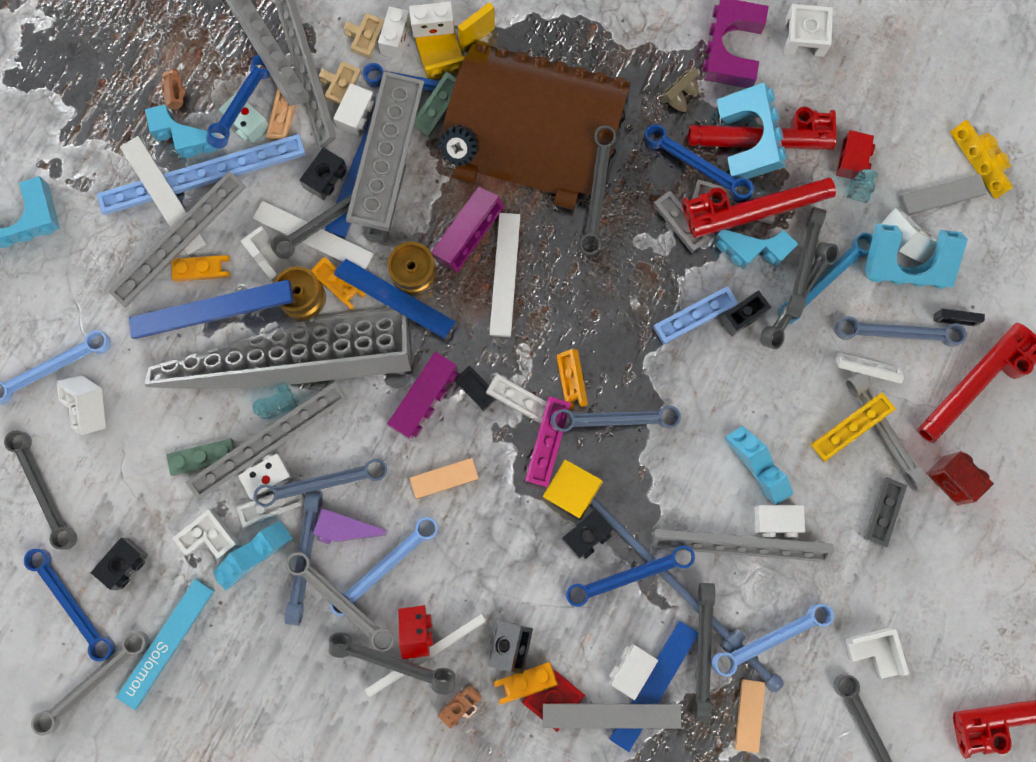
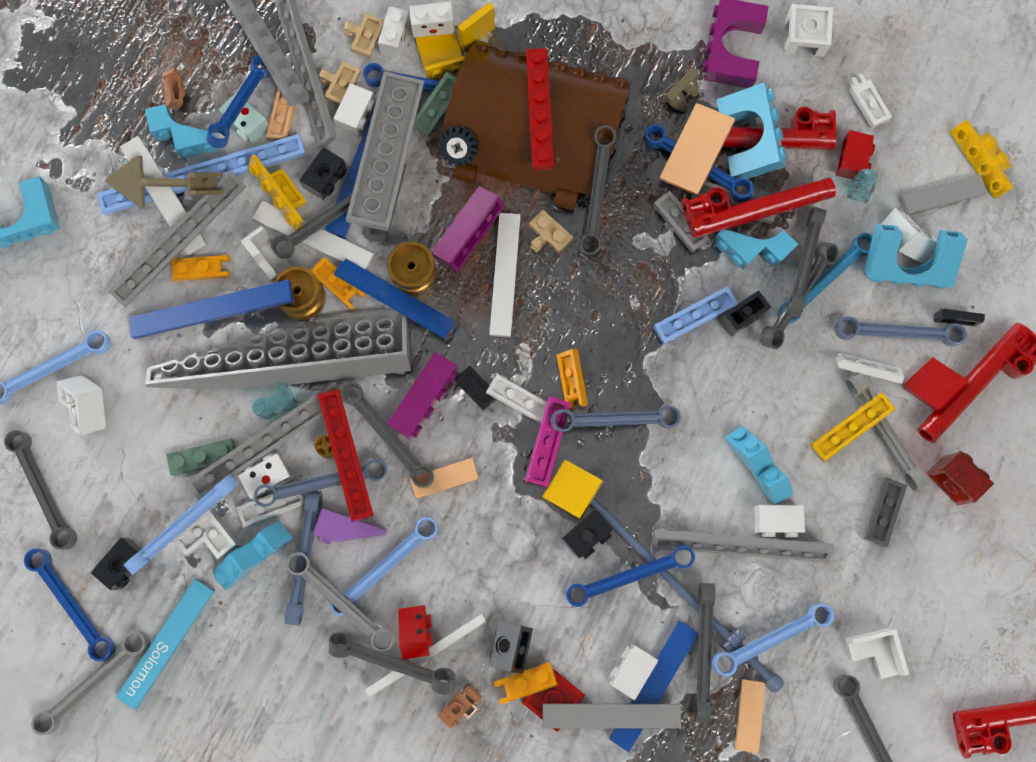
none -> dark tan piece [105,156,223,208]
none -> light blue piece [123,473,240,575]
none -> yellow bracket [248,154,306,231]
none -> pearl gold wheel [314,435,334,459]
none -> red plate [317,389,374,522]
none -> dark grey piece [341,382,434,488]
none -> red plate [526,48,554,170]
none -> tan plate [528,210,573,254]
none -> light nougat tile [660,103,735,196]
none -> white hinge [849,74,892,129]
none -> red tile [903,357,968,413]

